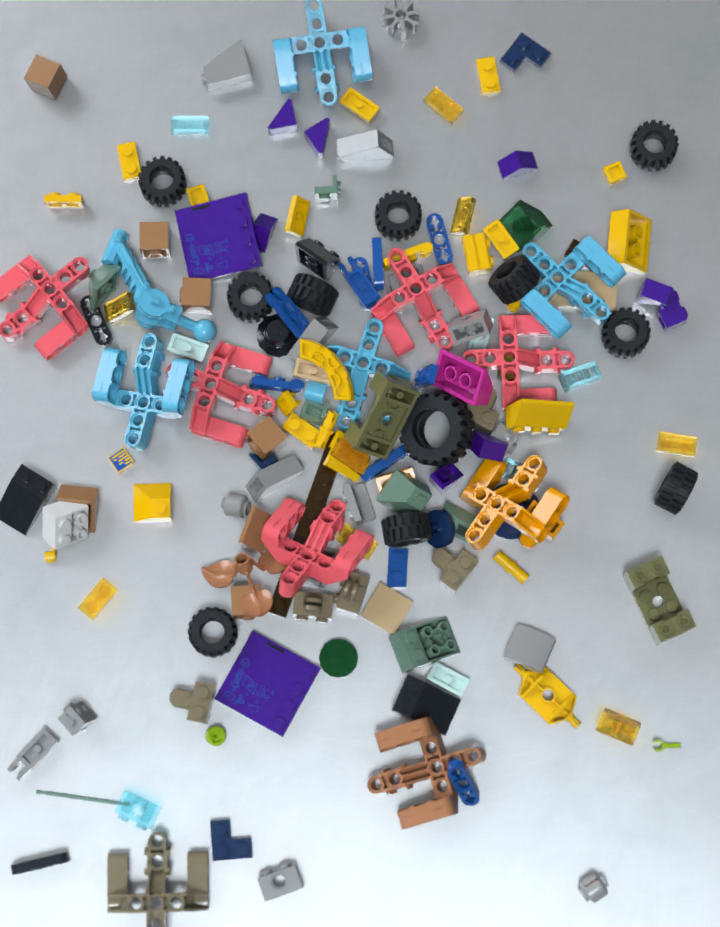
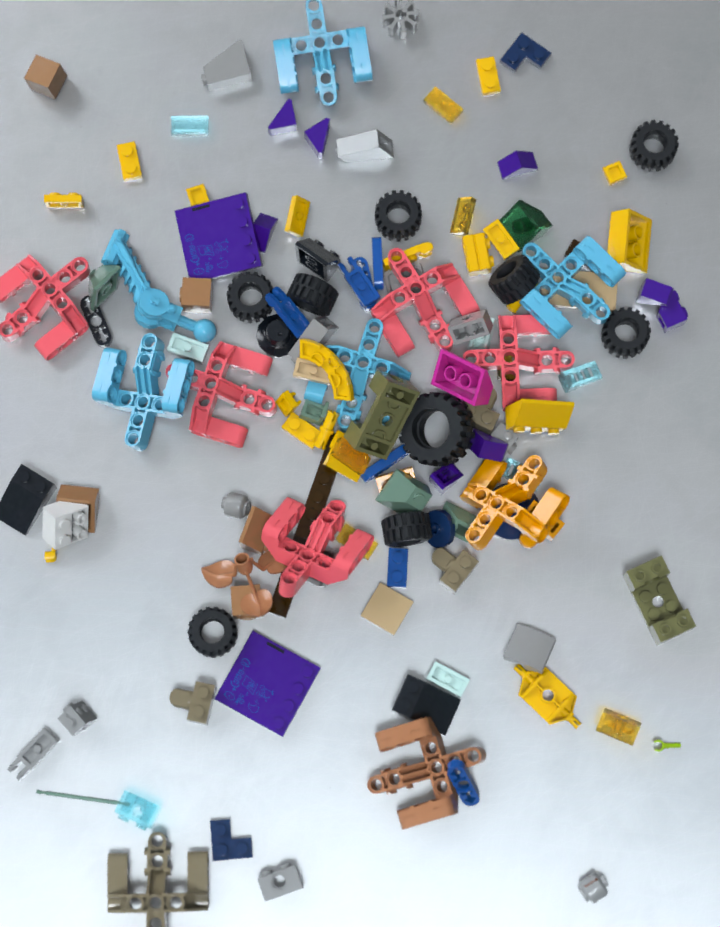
black beam [10,852,69,875] -> none
clear yellow plate [78,578,118,621] -> none
clear yellow plate [103,292,136,323] -> none
tile [108,447,135,474] -> none
yellow slope [133,483,172,523] -> none
black tyre [138,156,187,208] -> none
medium nougat head [140,222,171,258] -> none
lime tile [205,726,226,746] -> none
light grey slope [245,454,304,502] -> none
medium nougat head [246,416,287,461] -> none
dark blue panel [248,452,278,470] -> none
blue hinge [249,375,305,393] -> none
dark tan brick [292,591,334,623] -> none
sand green bracket [315,175,341,202] -> none
dark green tile [319,639,358,678] -> none
dark tan brick [333,572,370,617] -> none
yellow plate [339,87,380,124] -> none
light grey bracket [342,483,376,525] -> none
sand green slope [389,616,460,674] -> none
blue plate [414,364,439,389] -> none
blue beam [426,213,453,266] -> none
yellow pin [493,550,530,584] -> none
black tyre [654,462,698,515] -> none
clear yellow plate [656,432,698,458] -> none

